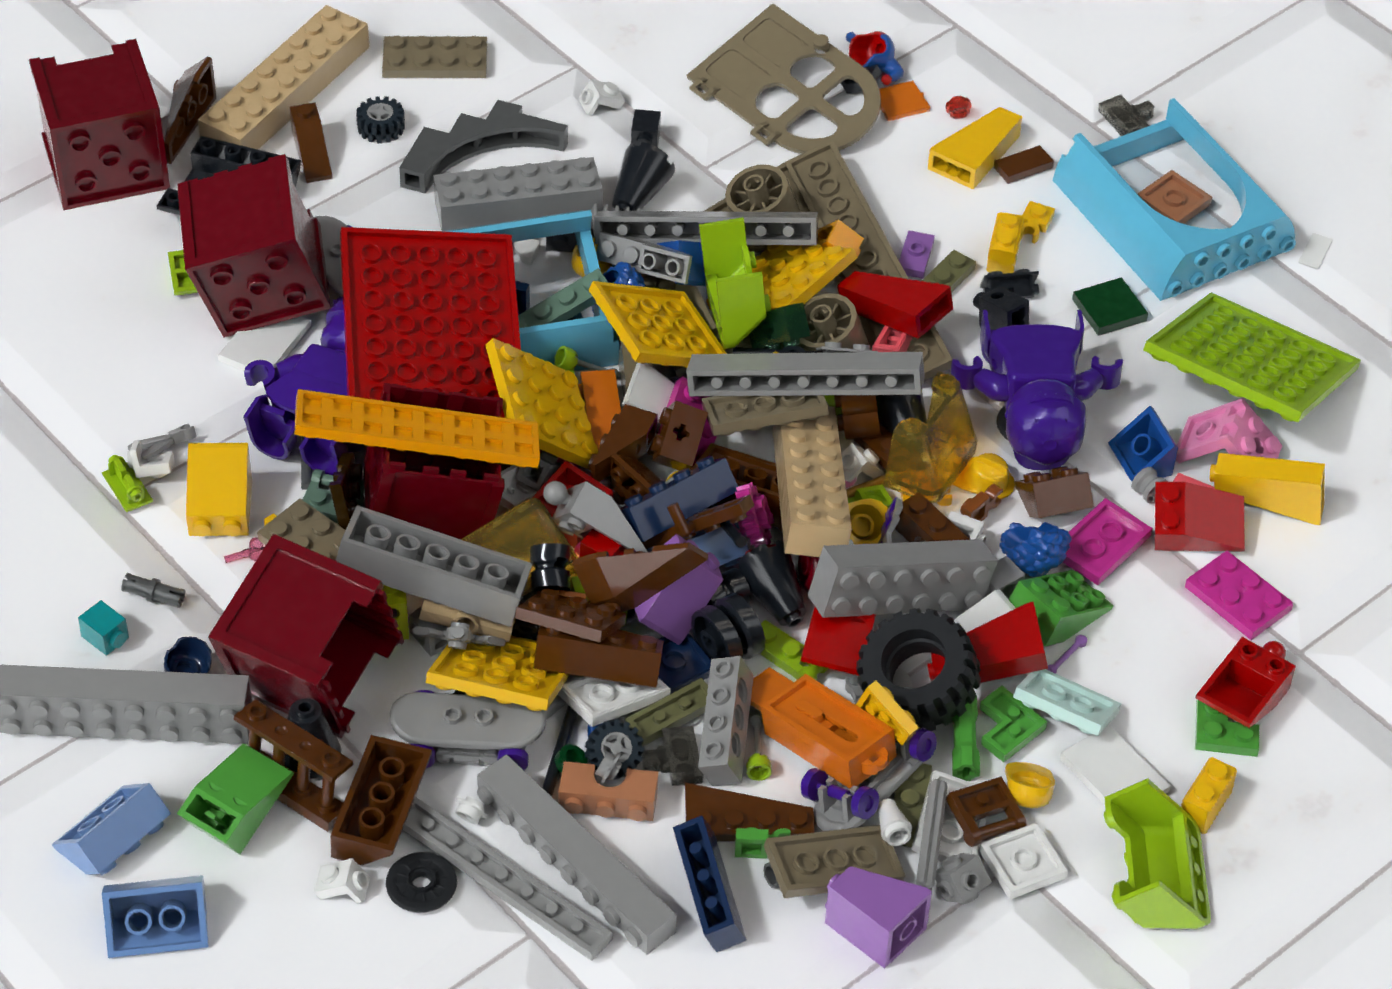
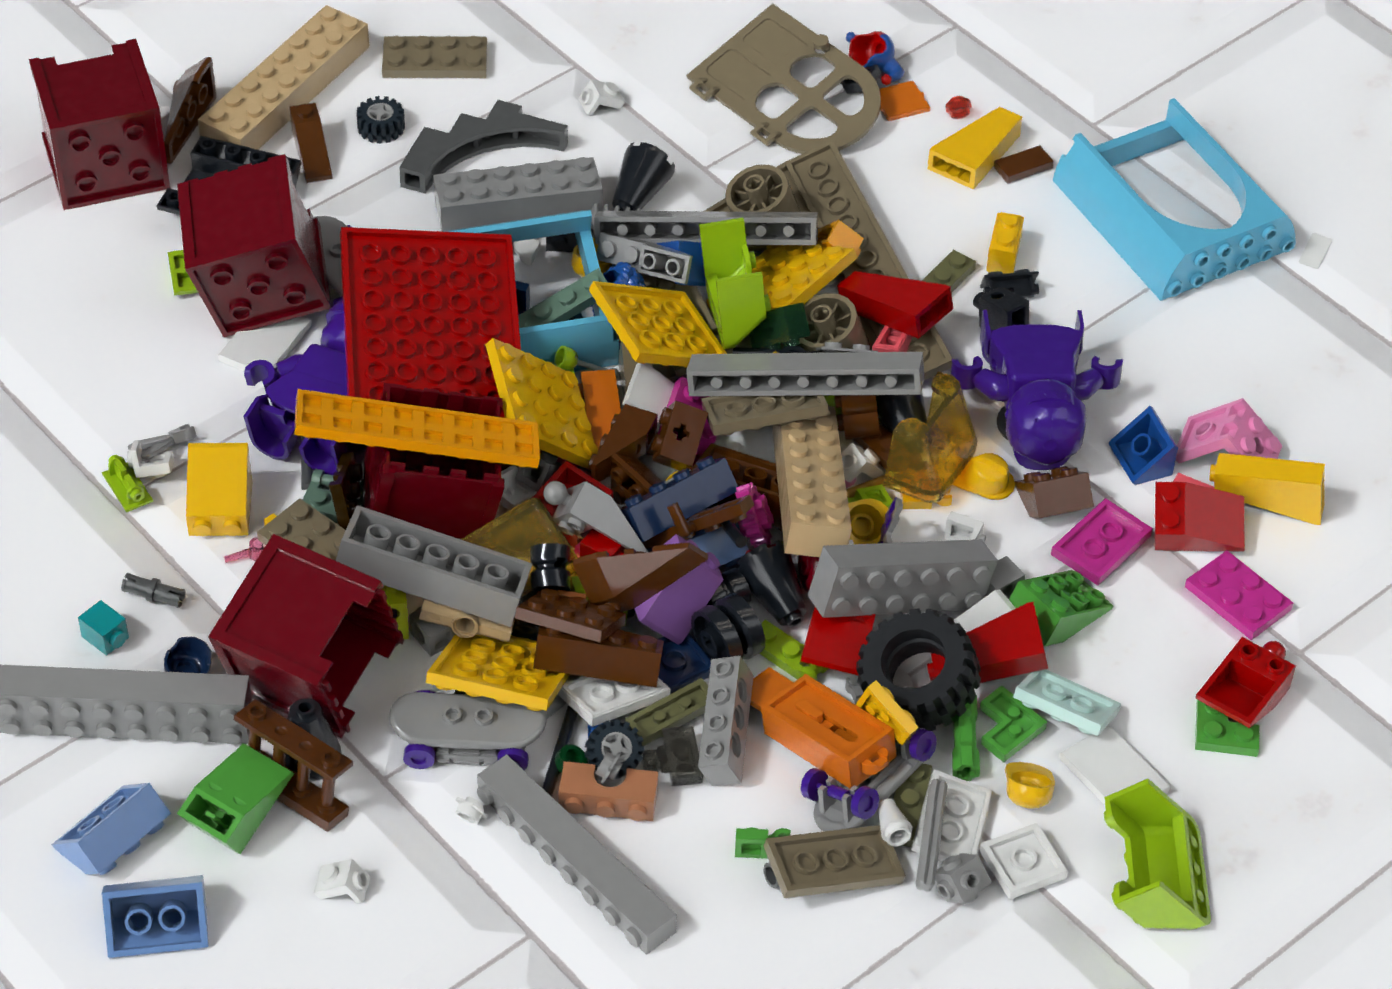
reddish brown slope [330,735,432,865] -> none
black wheel [385,852,457,913] -> none
light grey plate [403,797,613,961] -> none
light grey piece [412,622,505,650] -> none
black brick [631,109,661,147] -> none
dark blue brick [673,815,747,952] -> none
reddish brown wing [685,783,815,842] -> none
lime hinge [746,715,772,781] -> none
medium lavender slope [825,866,932,969] -> none
reddish brown arch [895,492,970,542] -> none
medium lavender plate [899,230,935,279] -> none
reddish brown plate [946,776,1027,847] -> none
dark orange plate [960,484,1003,521] -> none
blue hair [999,522,1072,577] -> none
yellow plate [1021,201,1055,244] -> none
medium lavender hinge [1046,634,1087,674] -> none
dark green tile [1072,277,1148,336] -> none
clear smoke hinge [1098,94,1155,136] -> none
light grey wheel [1131,466,1168,504] -> none
nougat plate [1138,170,1213,224] -> none
lime plate [1143,292,1361,422] -> none
yellow brick [1181,757,1237,834] -> none

